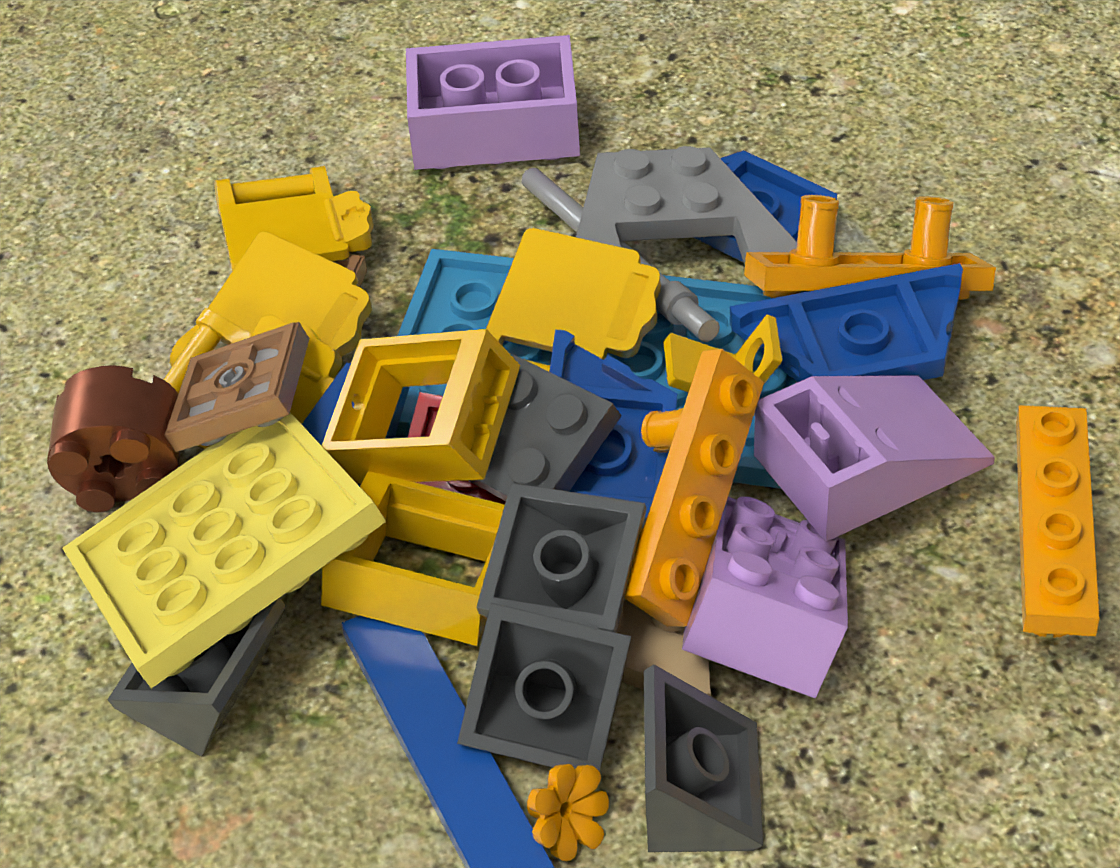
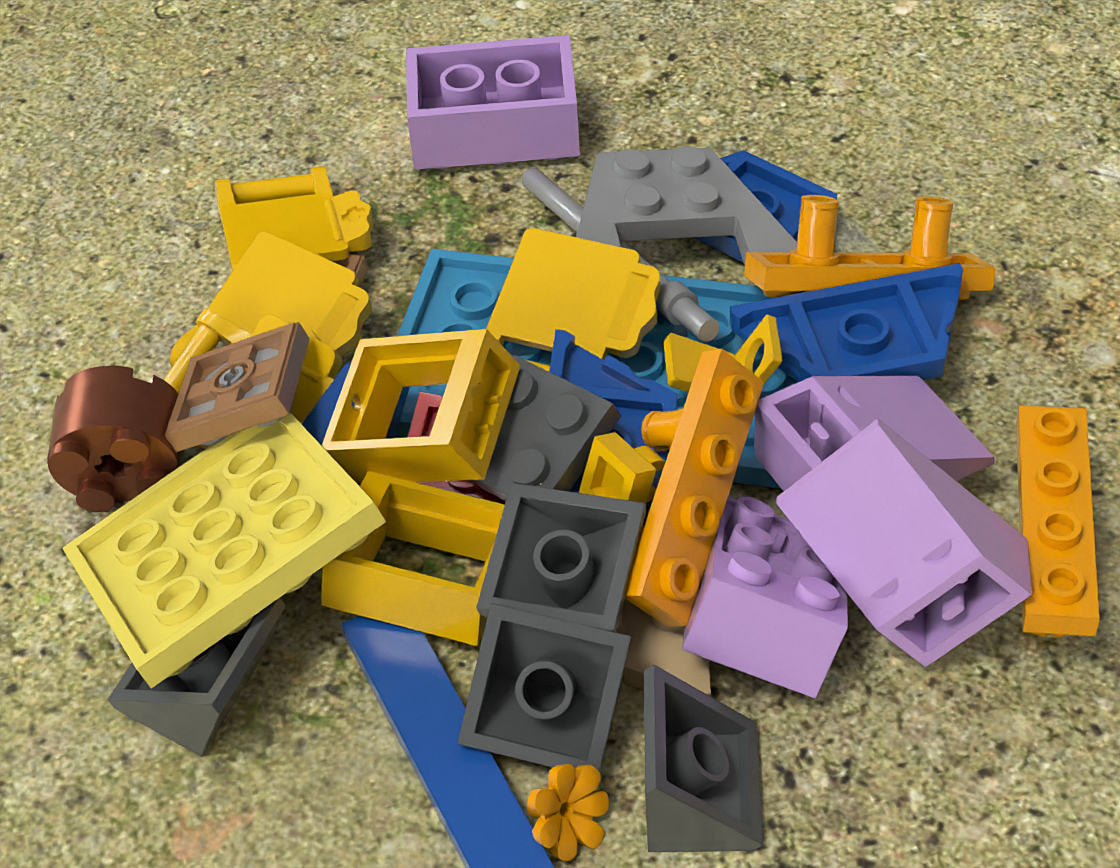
none -> yellow tile [579,432,666,505]
none -> lavender slope [776,418,1032,667]

